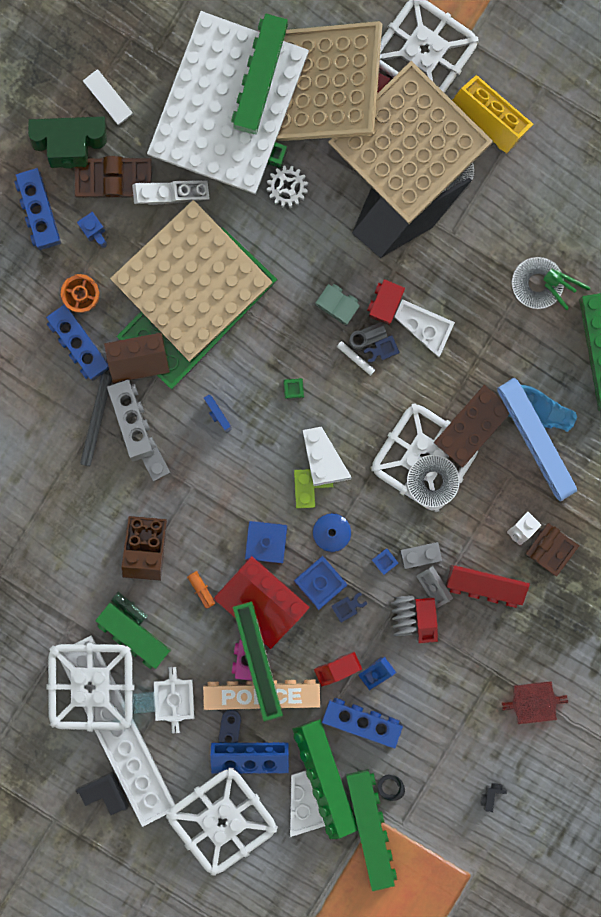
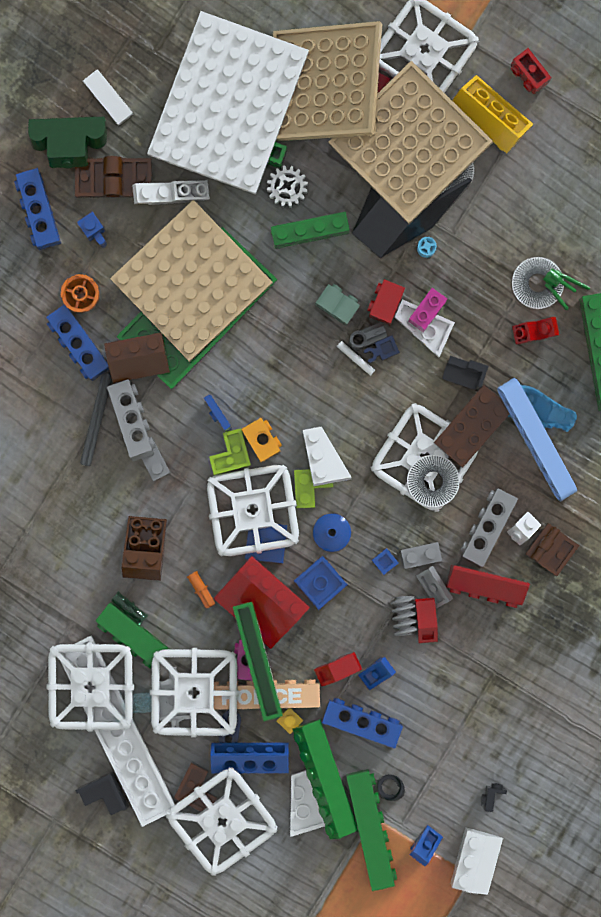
green brick [231,13,288,135] -> none
green tile [284,378,304,399] -> none
dark blue plate [331,593,367,623] -> none
clear red plate [501,681,568,724] -> none
none -> white plate [150,648,239,738]
none -> reddish brown plate [174,762,217,812]
none -> white plate [207,465,299,556]
none -> lime plate [209,428,251,475]
none -> light orange brick [241,418,282,463]
none -> green brick [271,212,350,249]
none -> yellow plate [276,708,303,734]
none -> dark pink brick [408,288,447,333]
none -> blue slope [409,825,443,866]
none -> medium azure wheel [417,237,437,258]
none -> black panel [442,356,489,391]
none -> white slope [450,827,503,895]
none -> light grey brick [460,488,518,567]
none -> red brick [511,48,552,95]
none -> red slope [512,317,559,345]

